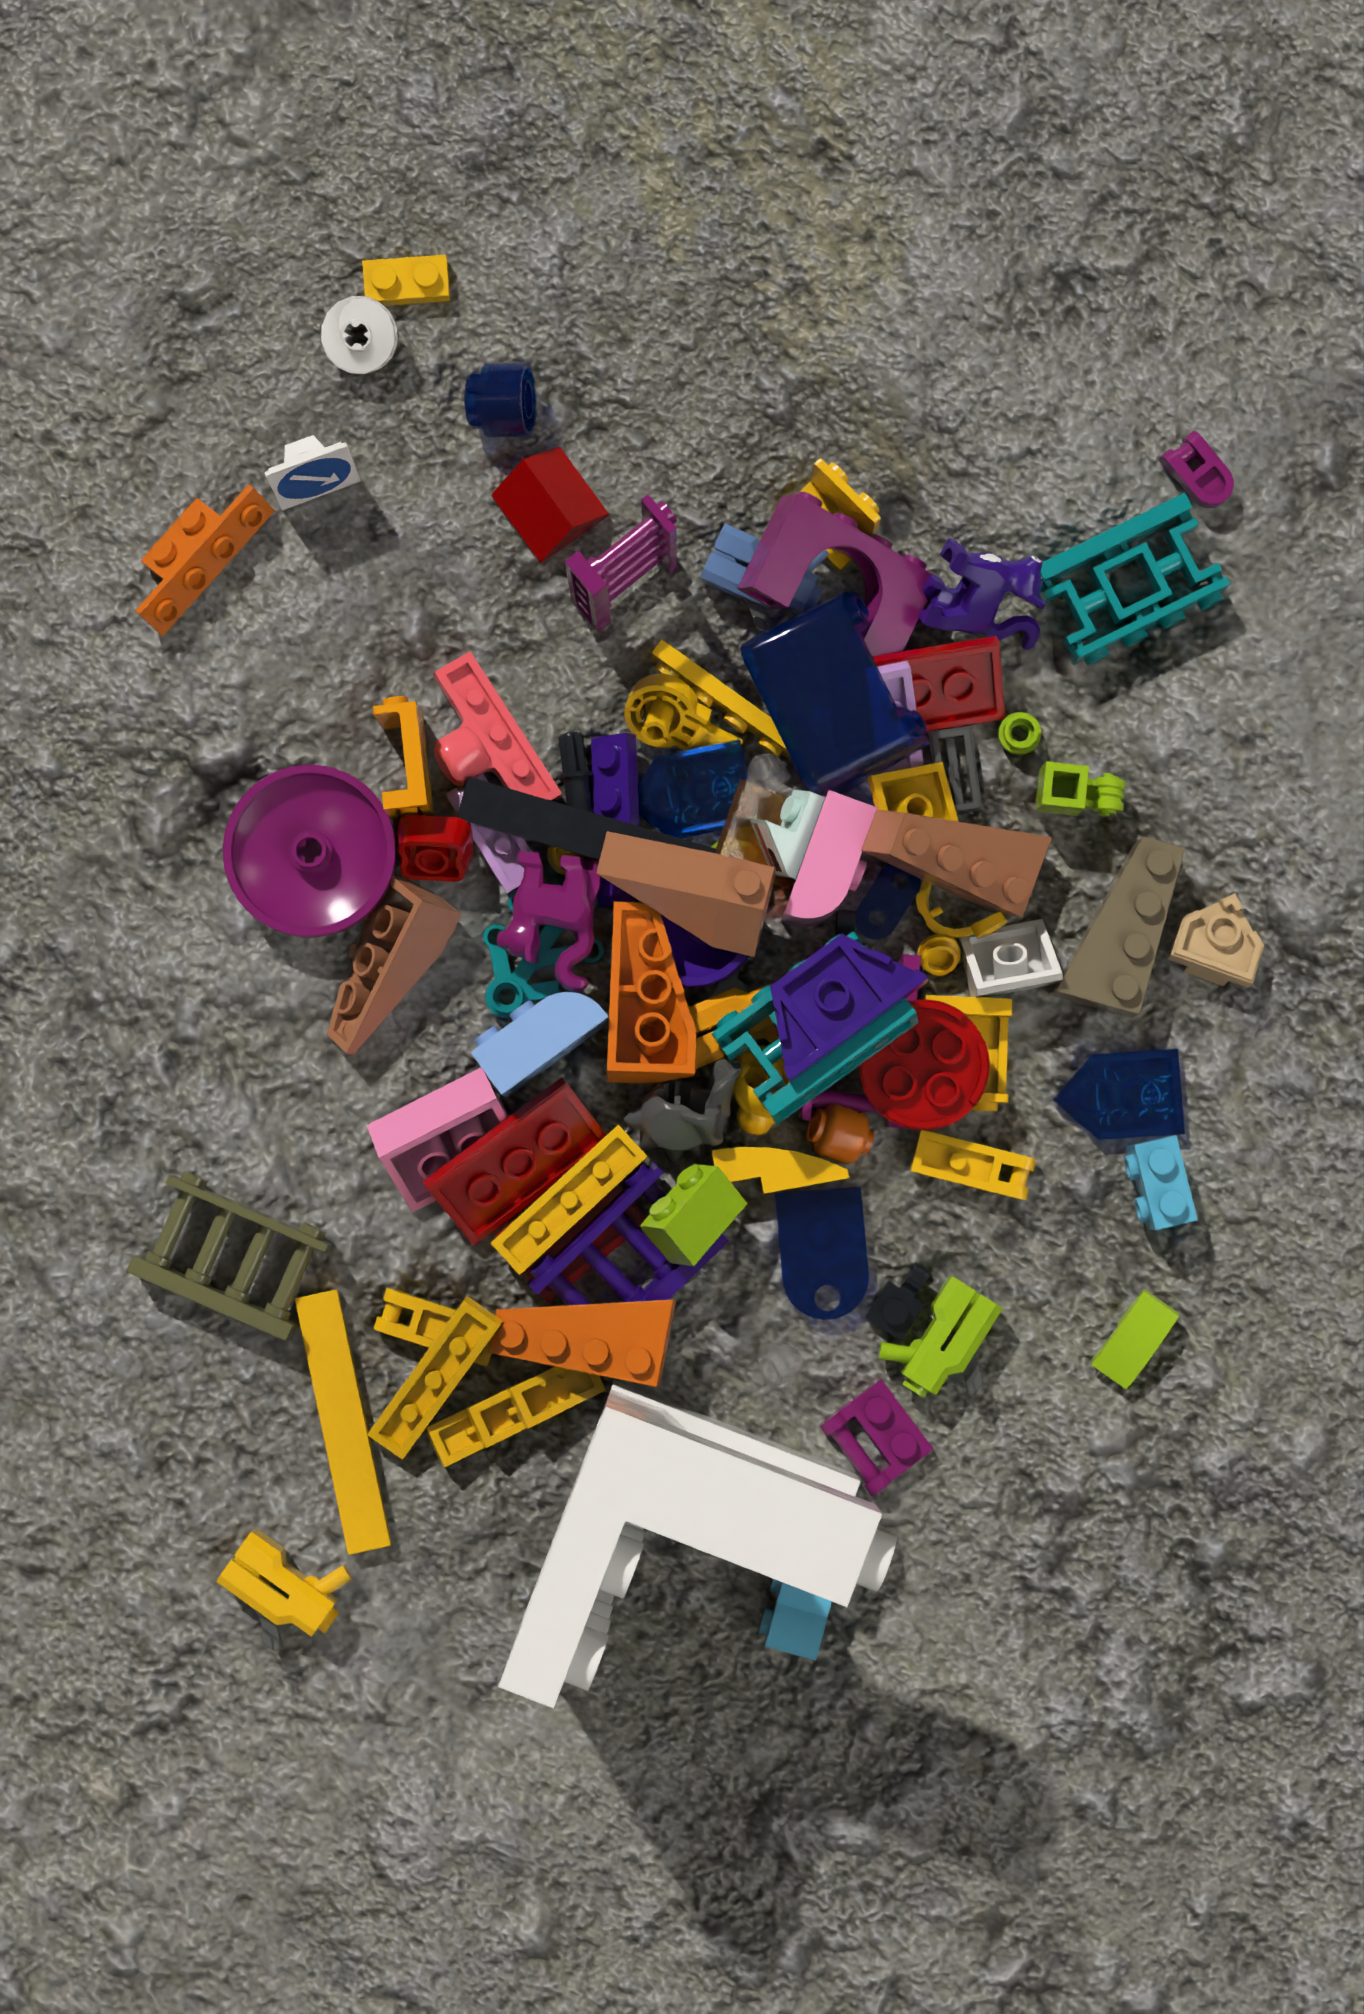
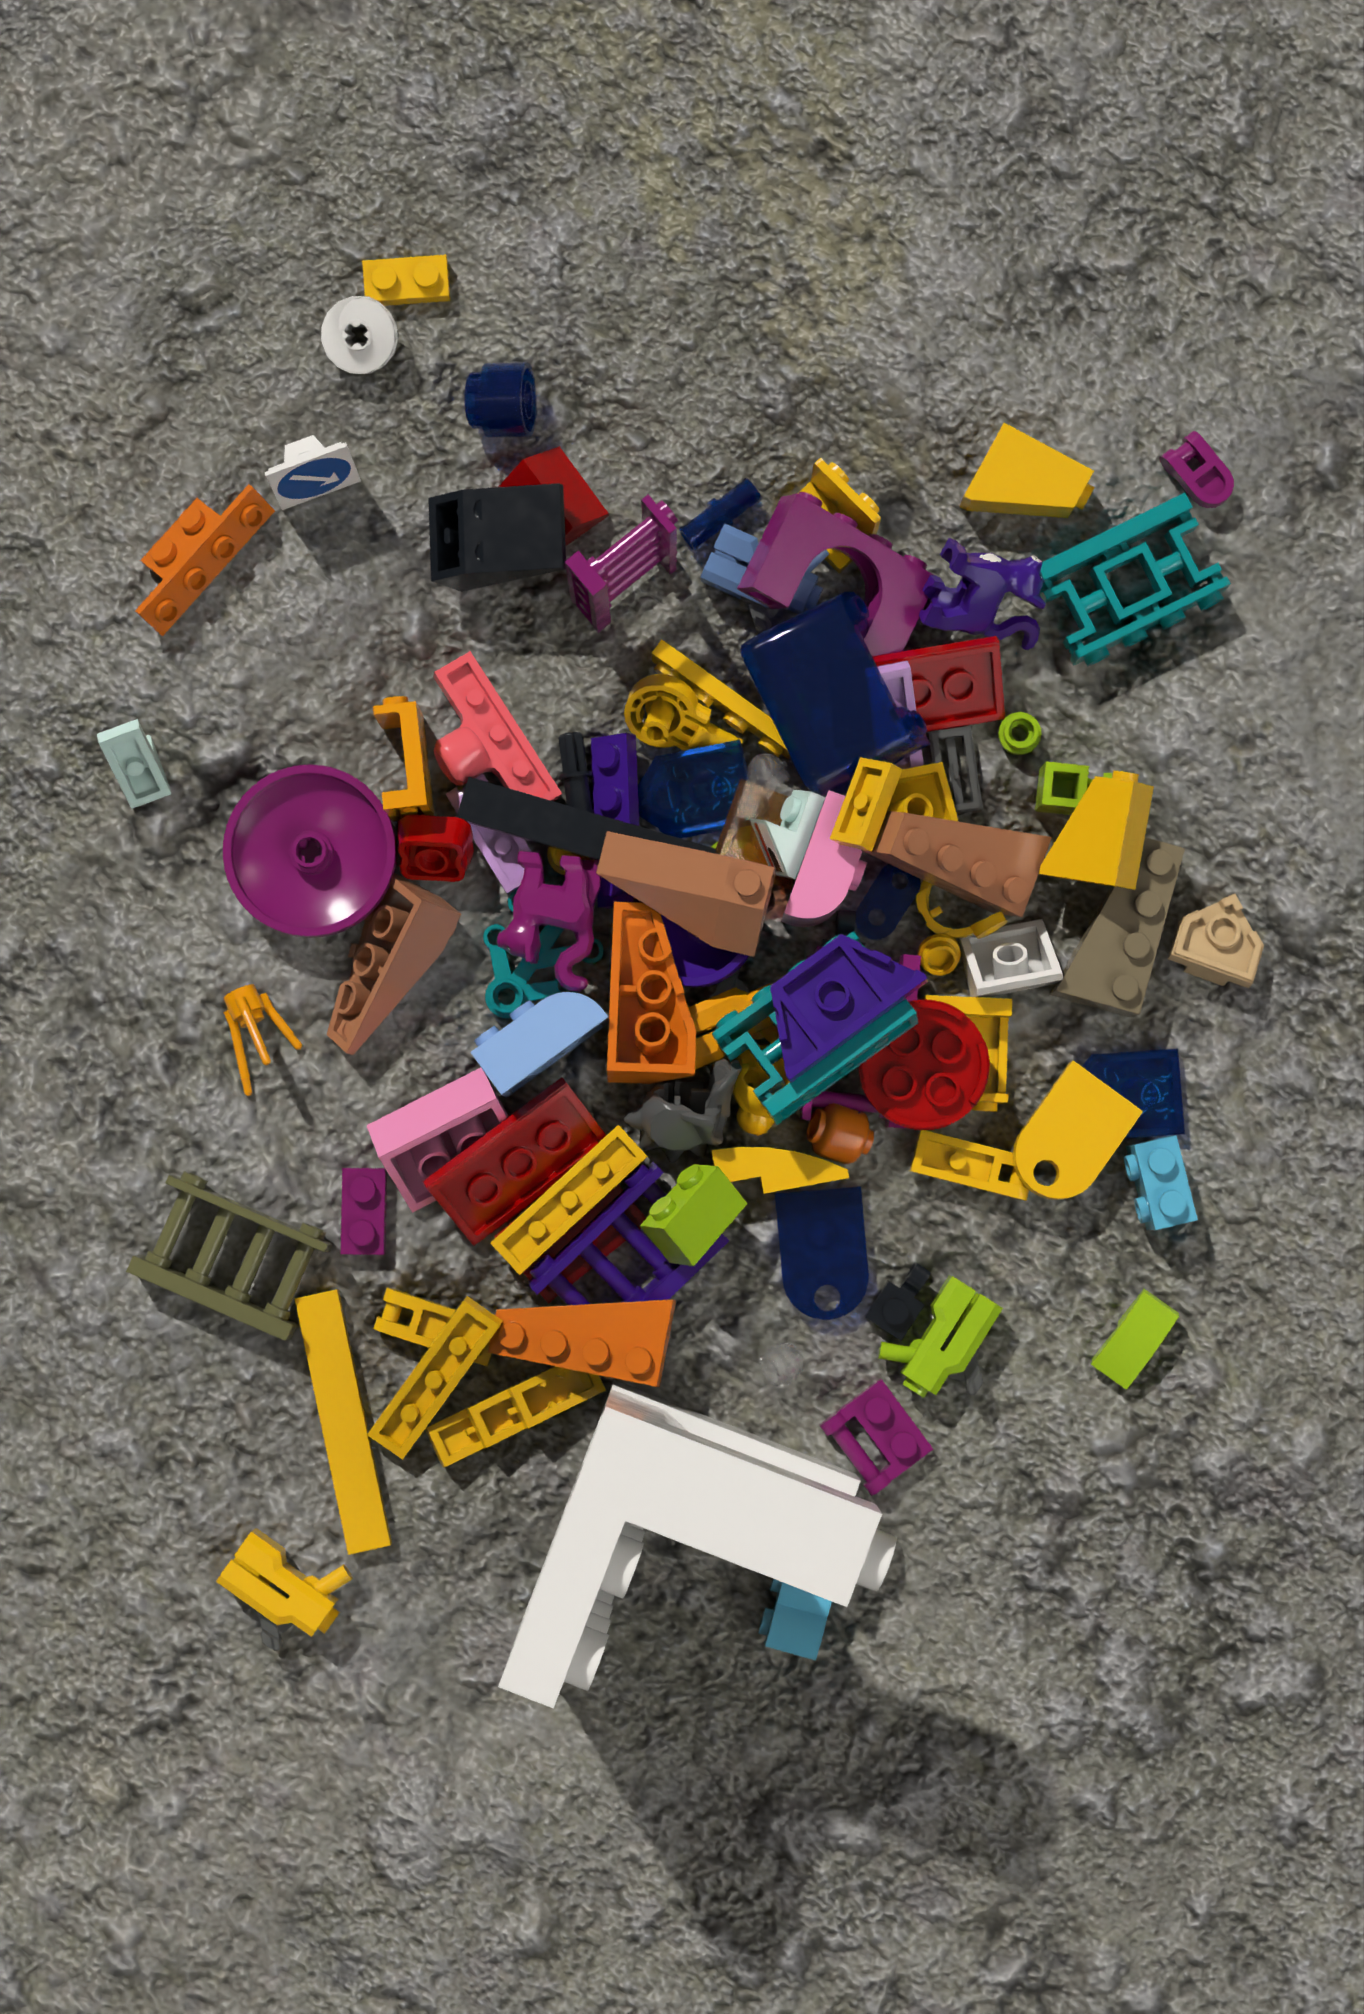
none -> light aqua slope [97,719,171,809]
none -> light orange plant [223,984,302,1096]
none -> magenta plate [340,1168,387,1255]
none -> black slope [428,483,566,592]
none -> clear blue pin [678,478,762,551]
none -> yellow plate [830,757,903,852]
none -> yellow slope [959,423,1095,518]
none -> yellow tile [1013,1060,1143,1200]
none -> yellow slope [1039,770,1154,890]

